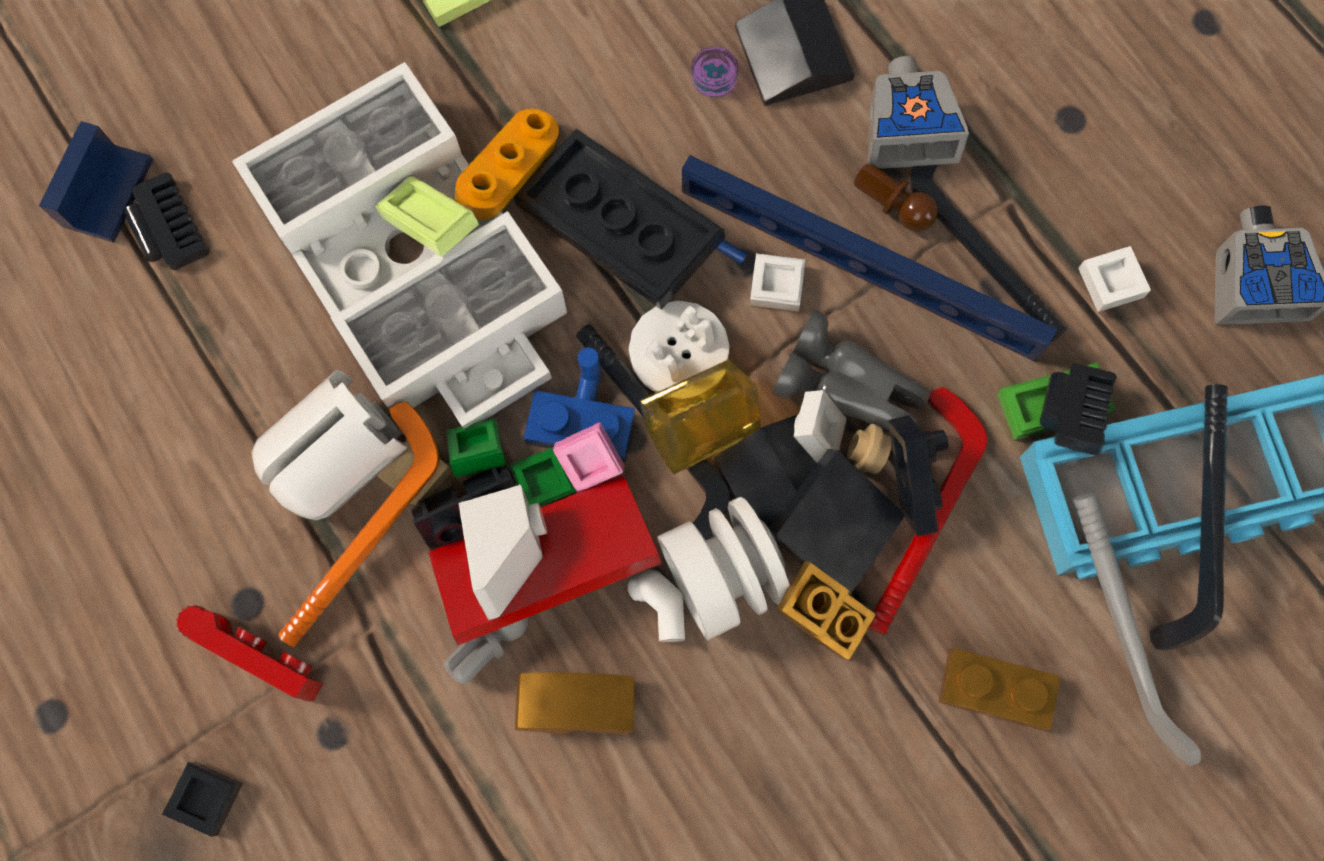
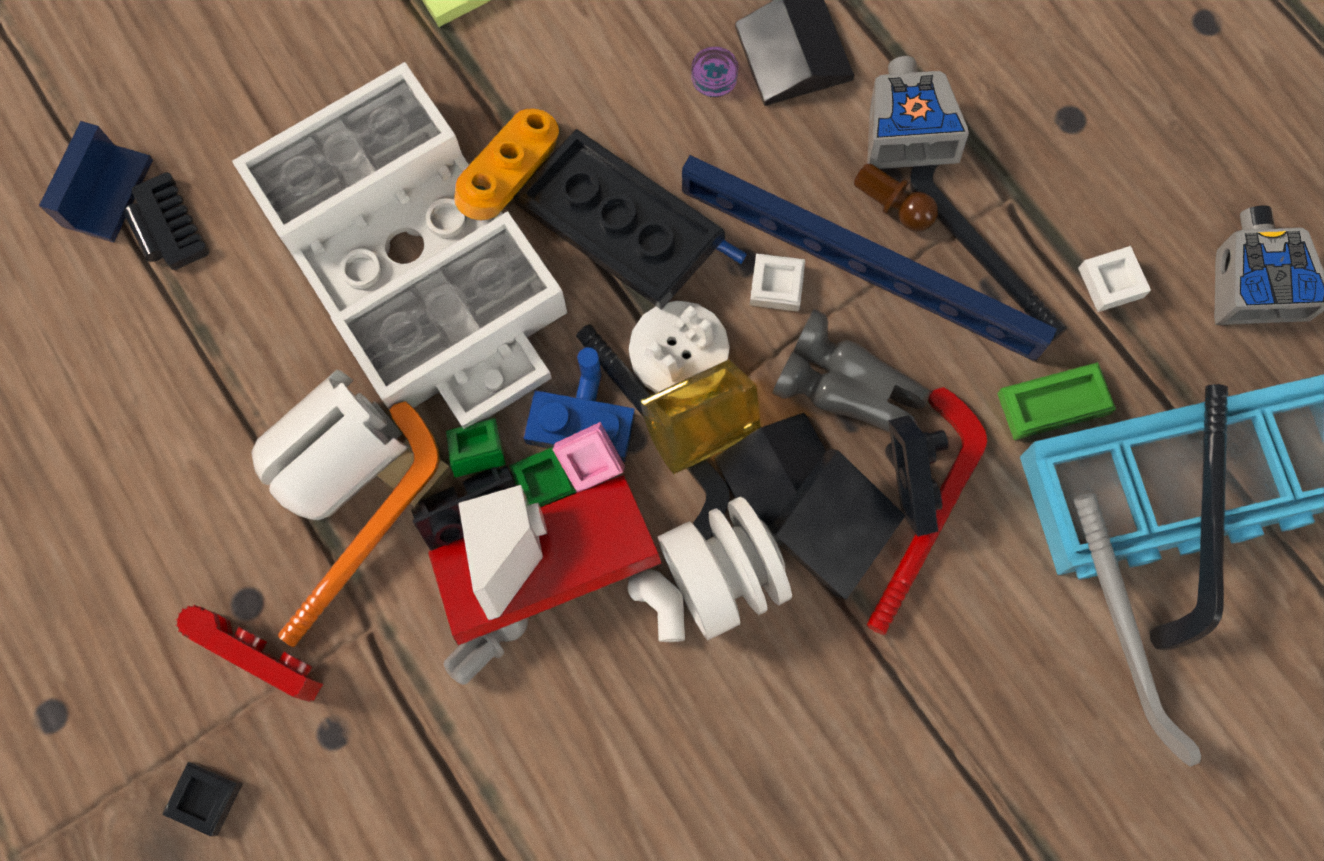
yellowish green tile [375,175,479,257] -> none
pearl gold slope [515,672,635,735] -> none
pearl gold slope [777,561,876,661] -> none
white plate [794,390,846,463] -> none
tan plate [847,424,892,475] -> none
pearl gold plate [938,648,1061,731] -> none
black piece [1040,363,1117,455] -> none

